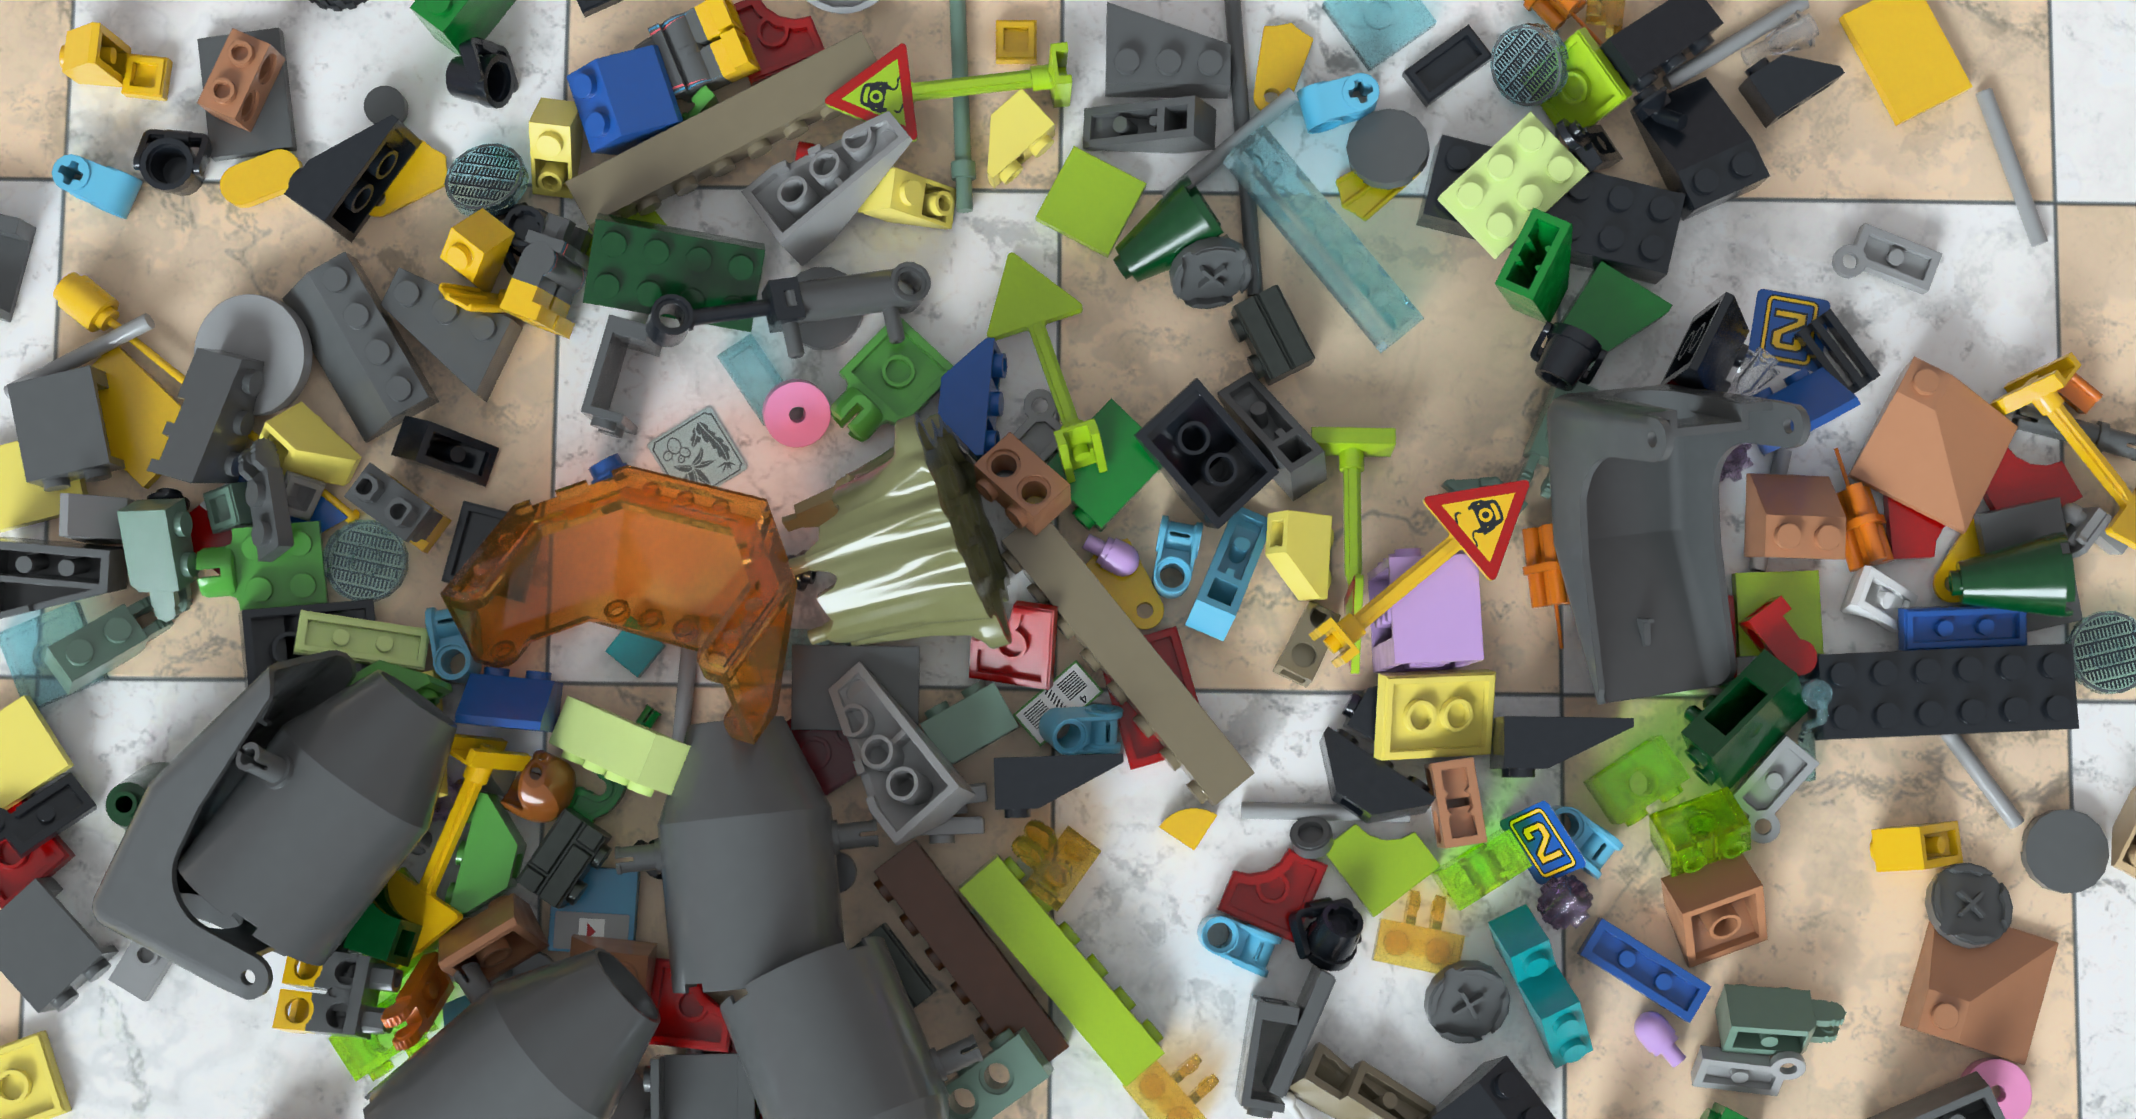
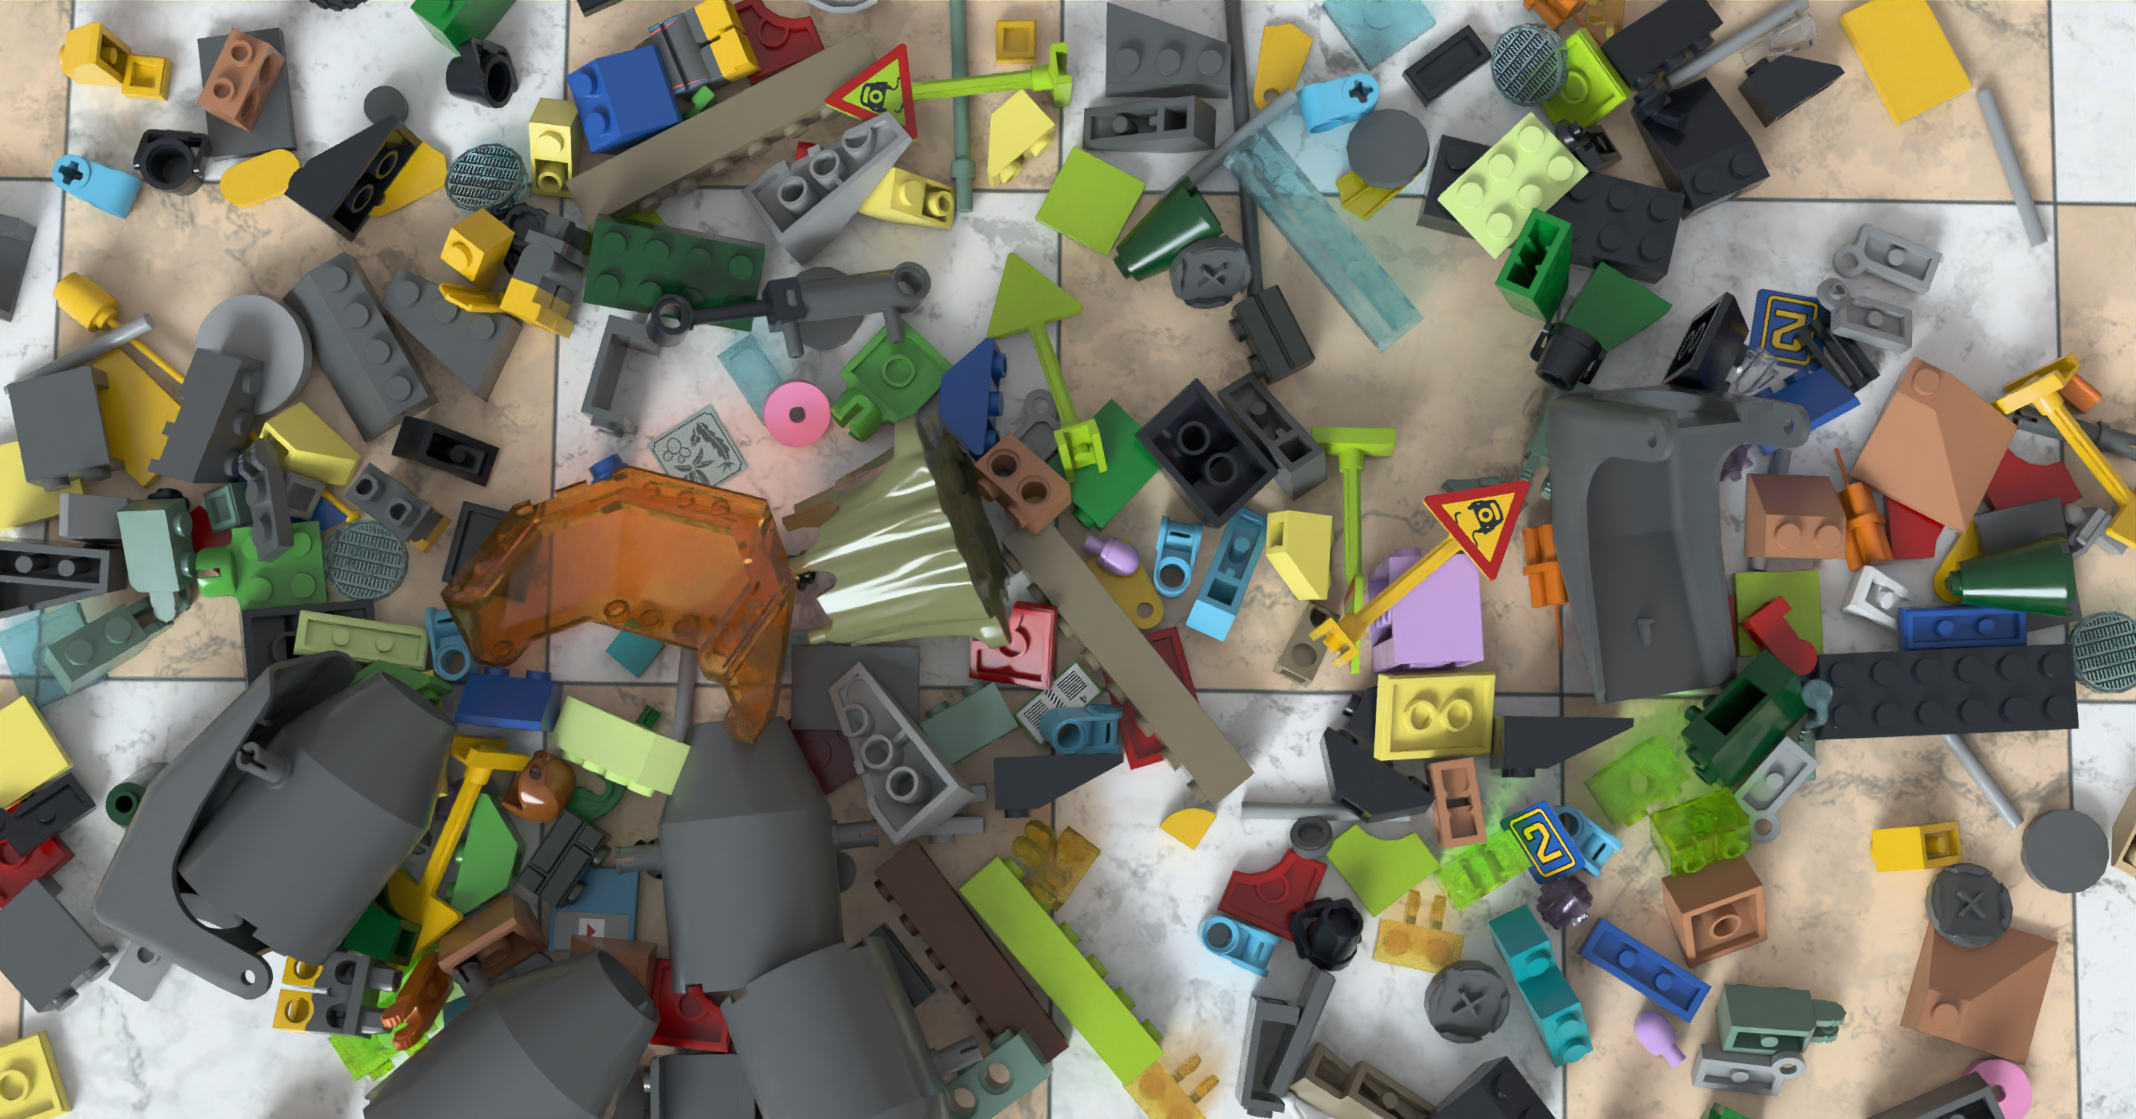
none -> light grey hinge [1817,278,1912,354]

